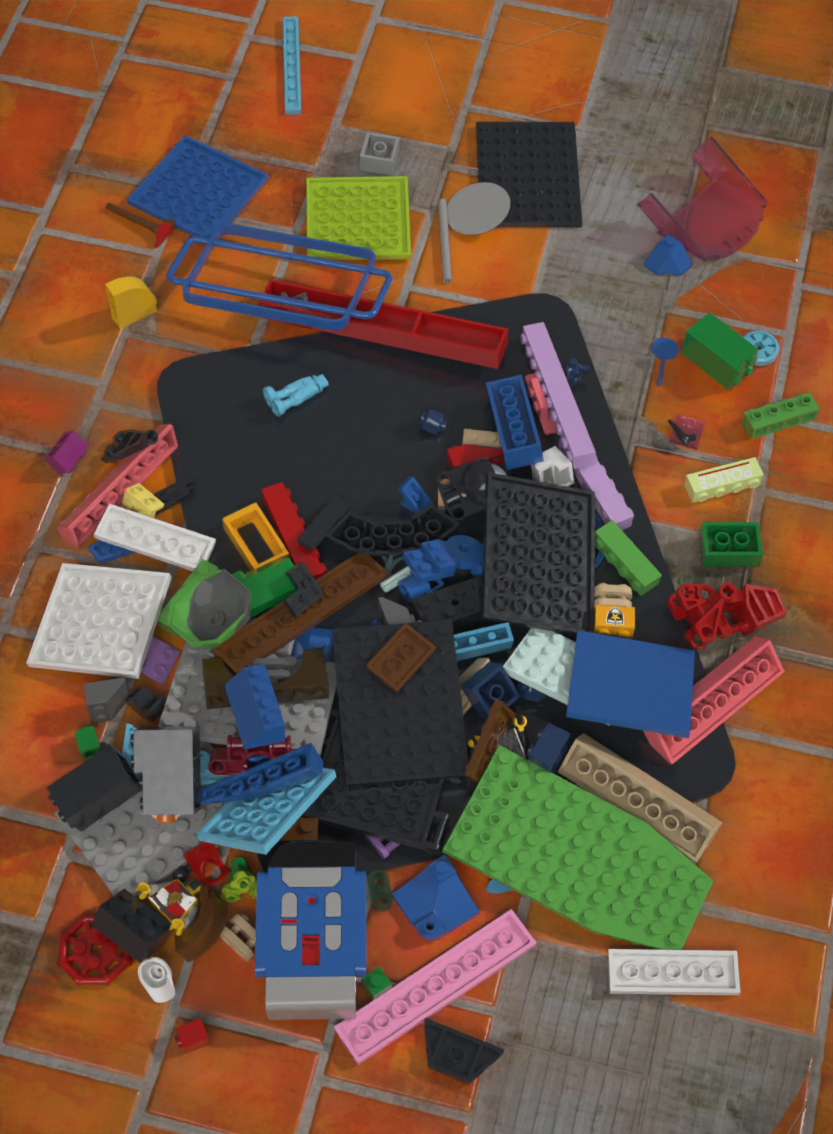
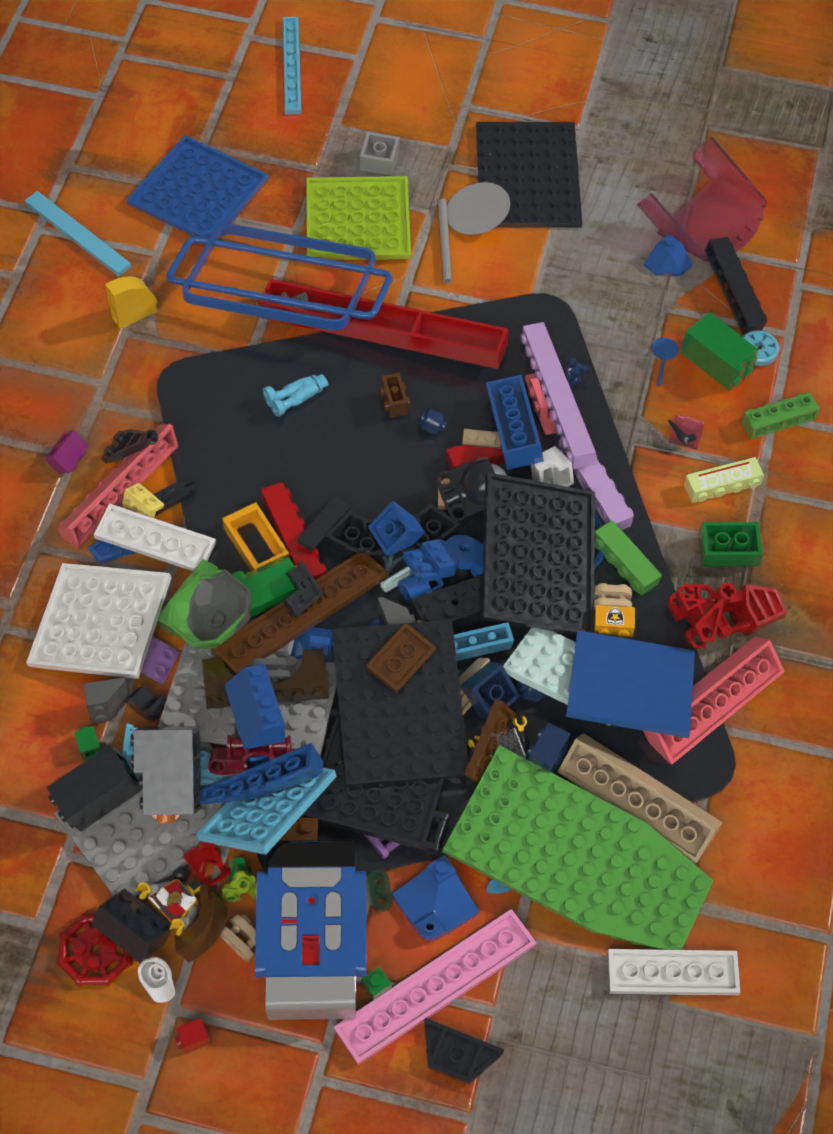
reddish brown piece [106,203,176,248] -> none
blue slope [398,476,434,514] -> none
none -> medium azure tile [25,191,131,277]
none -> blue slope [368,501,425,556]
none -> reddish brown brick [379,373,411,418]
none -> black brick [704,237,767,334]

